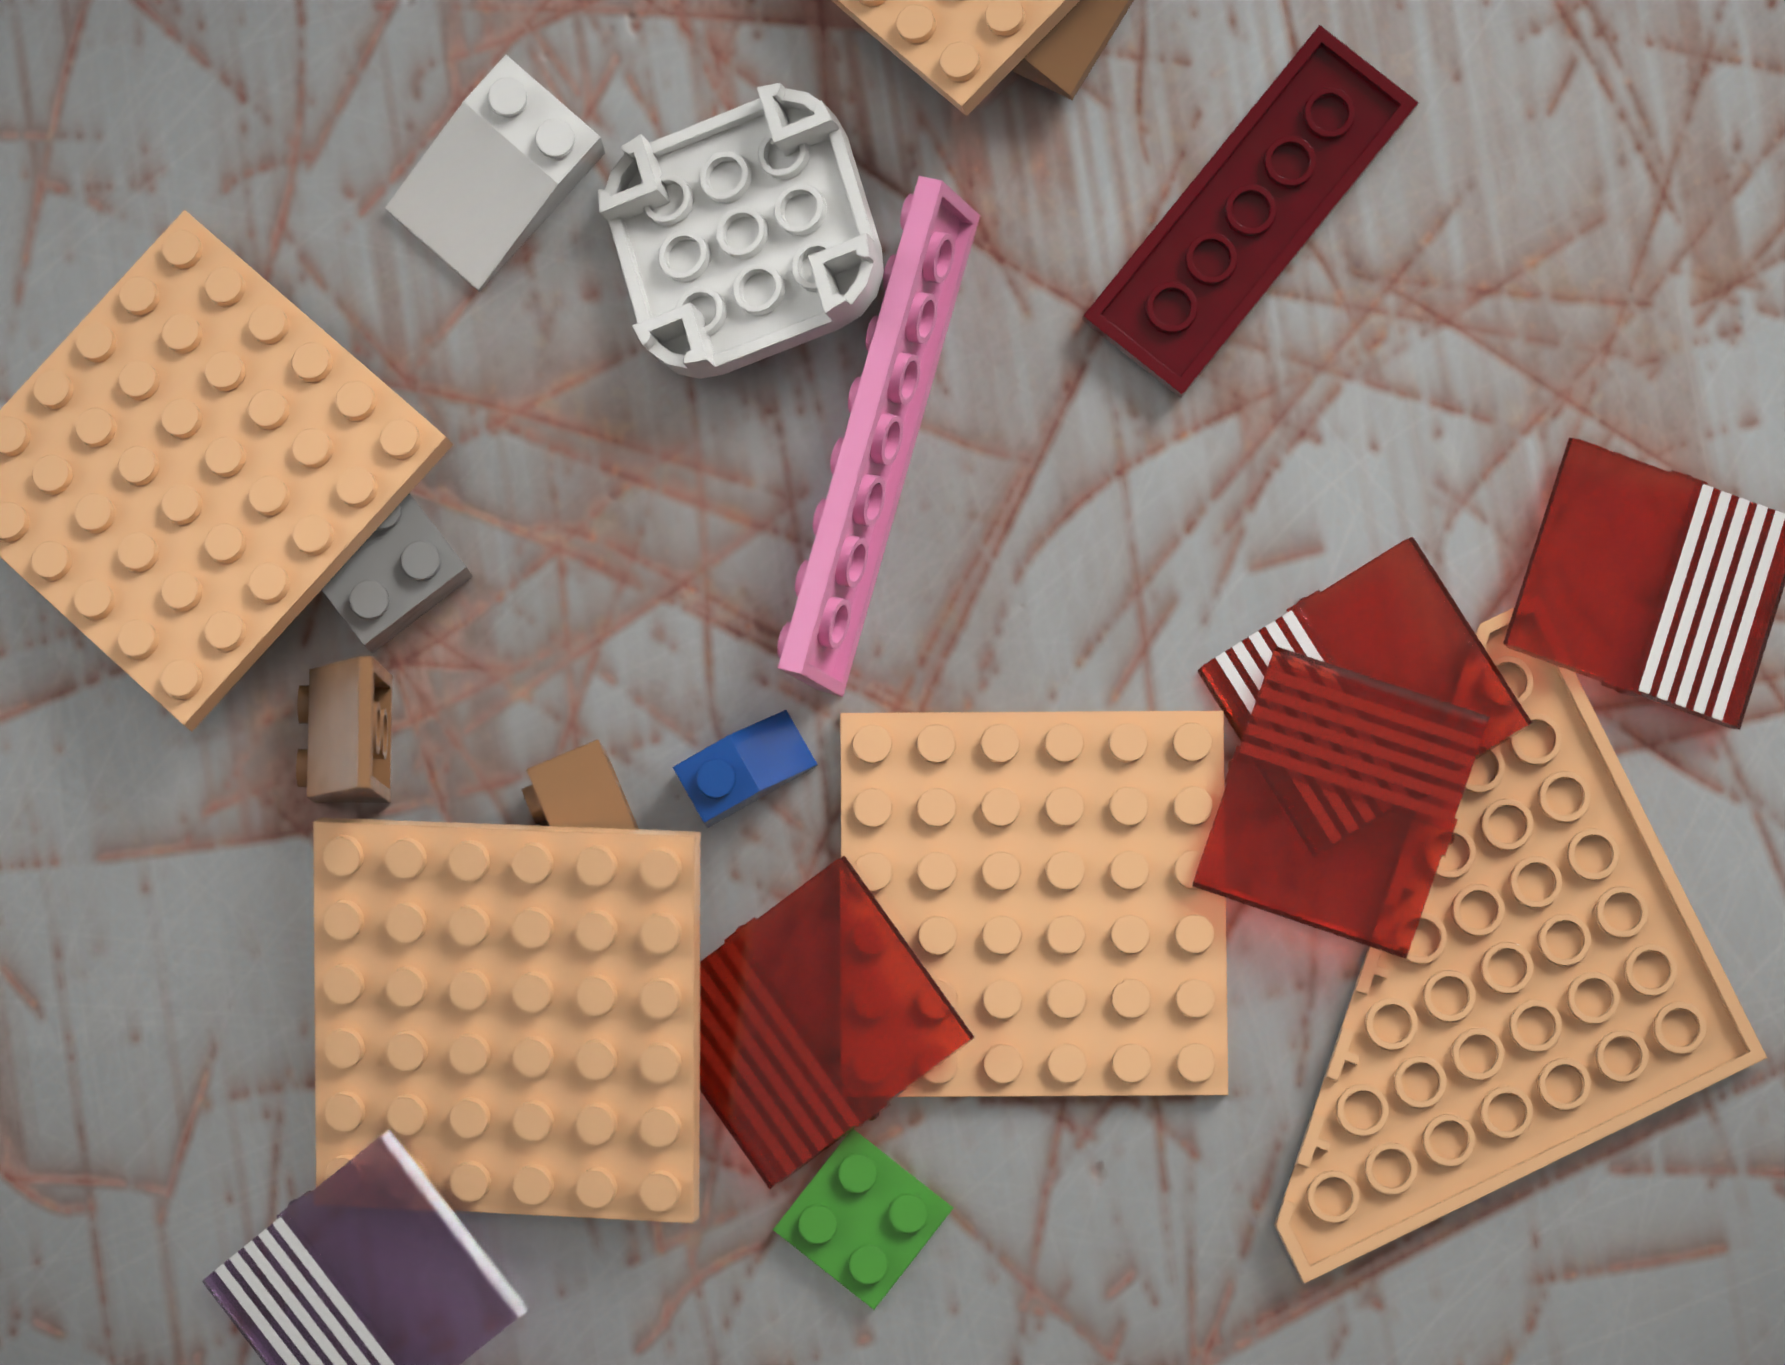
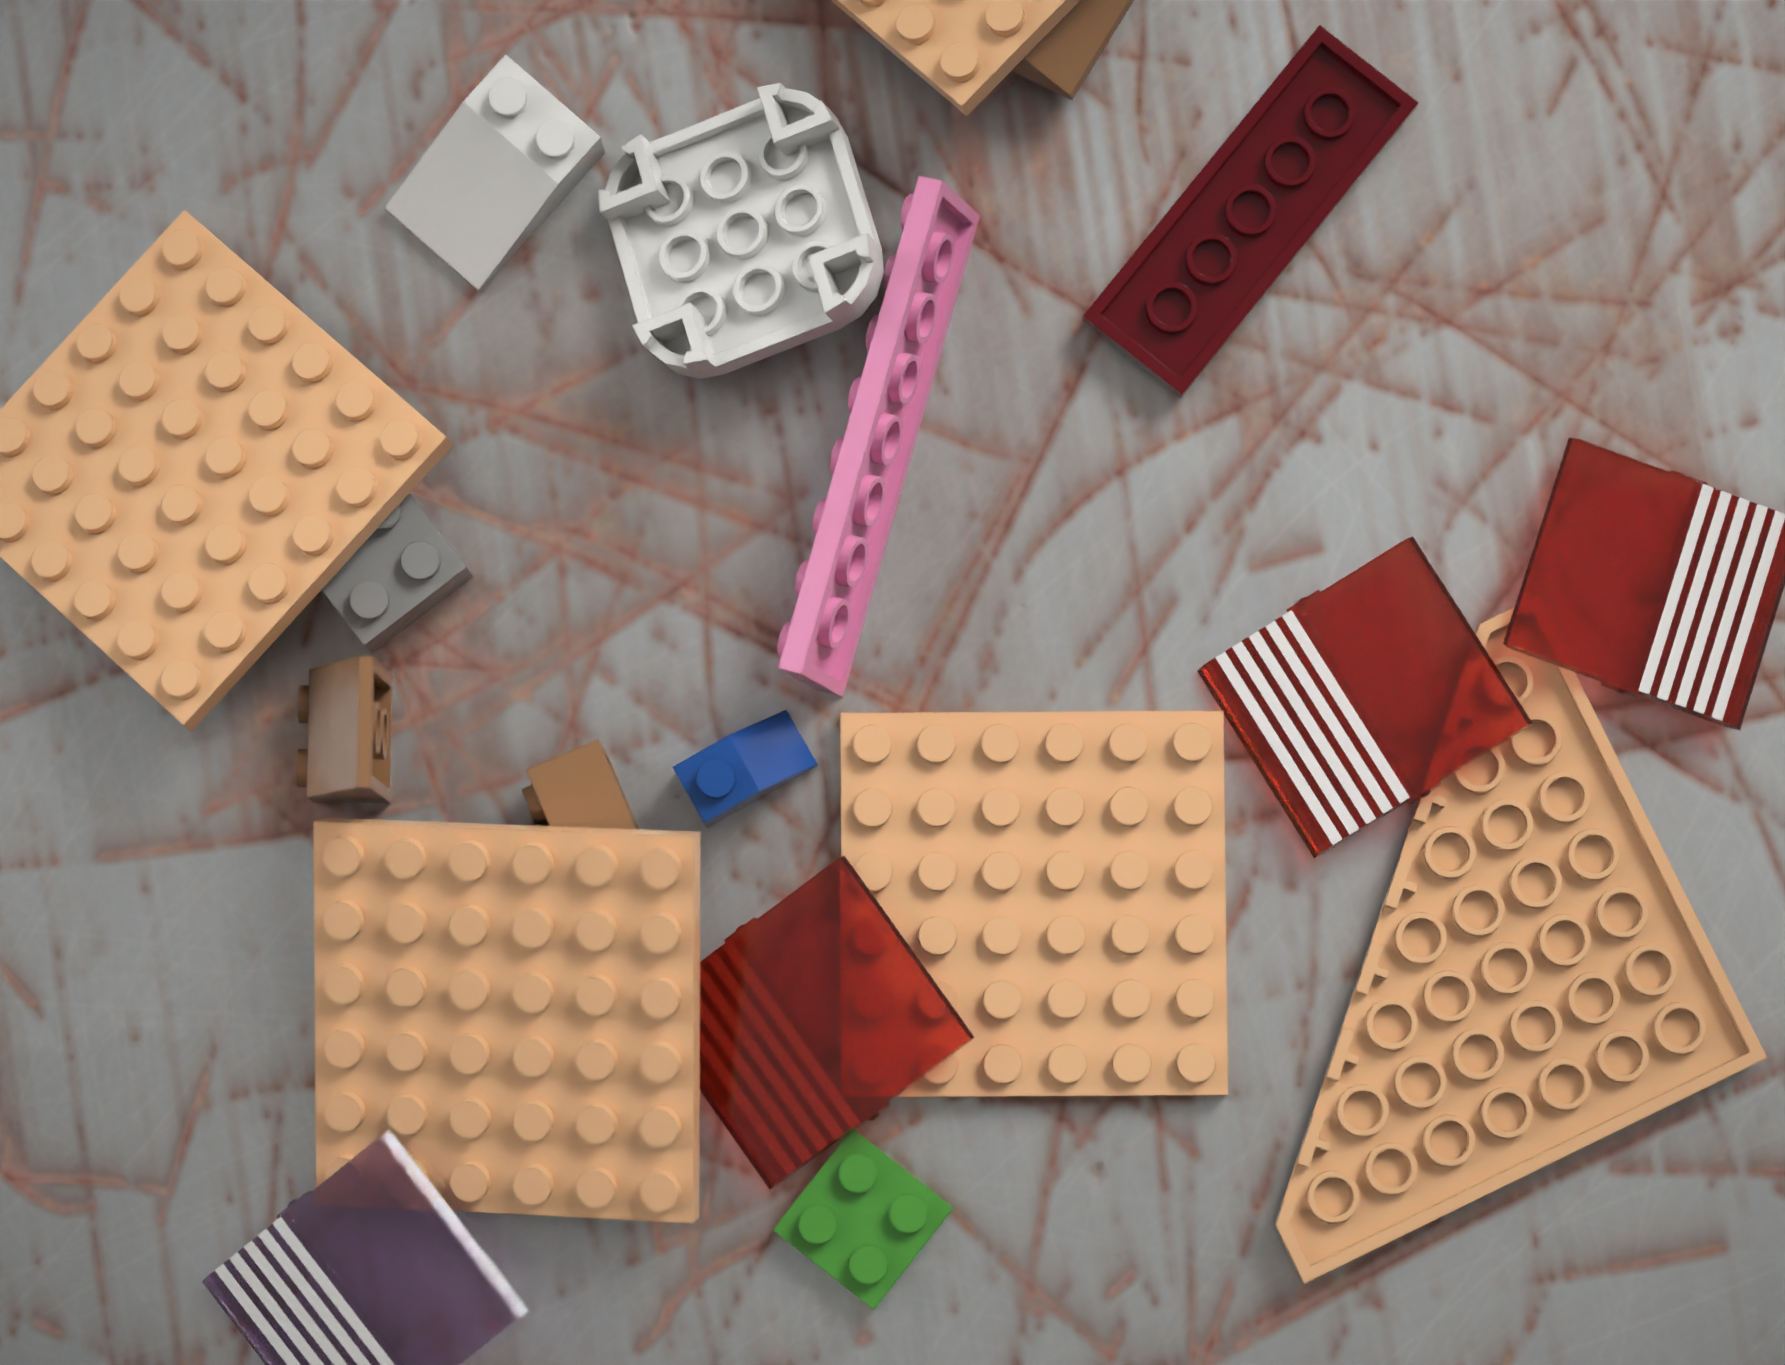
clear red piece [1192,646,1490,959] -> none

